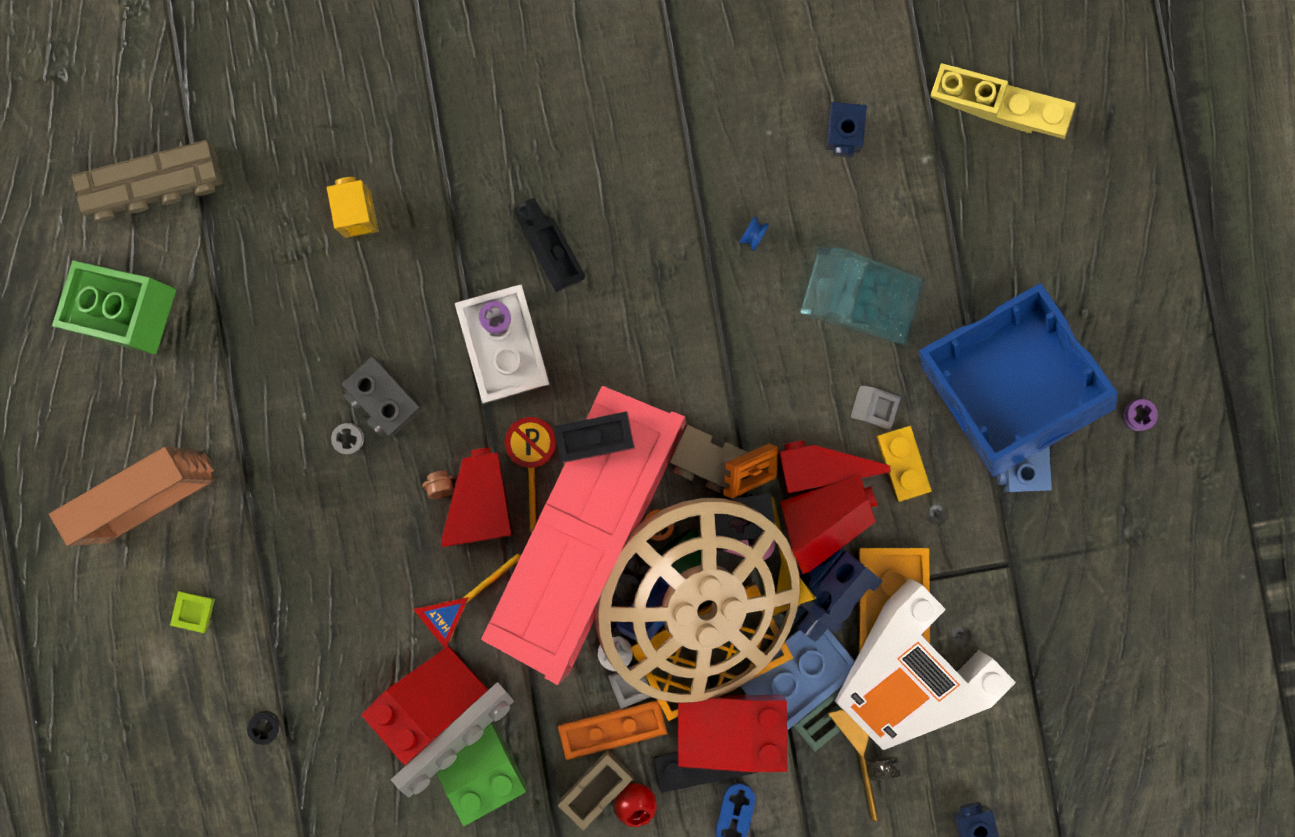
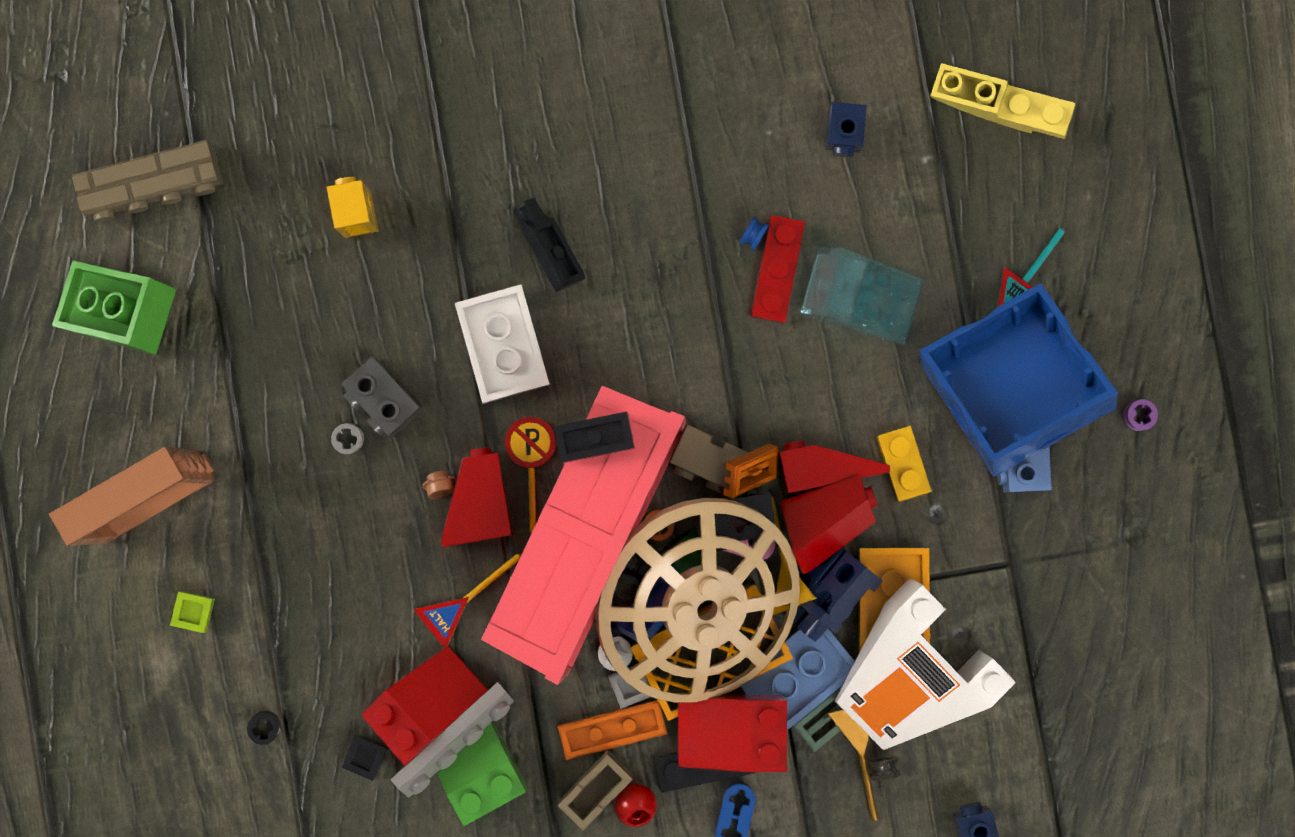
medium lavender bush [479,301,511,334] -> none
light grey slope [851,385,901,430] -> none
none -> black plate [341,734,389,781]
none -> red plate [751,215,805,324]
none -> piece [997,228,1065,307]

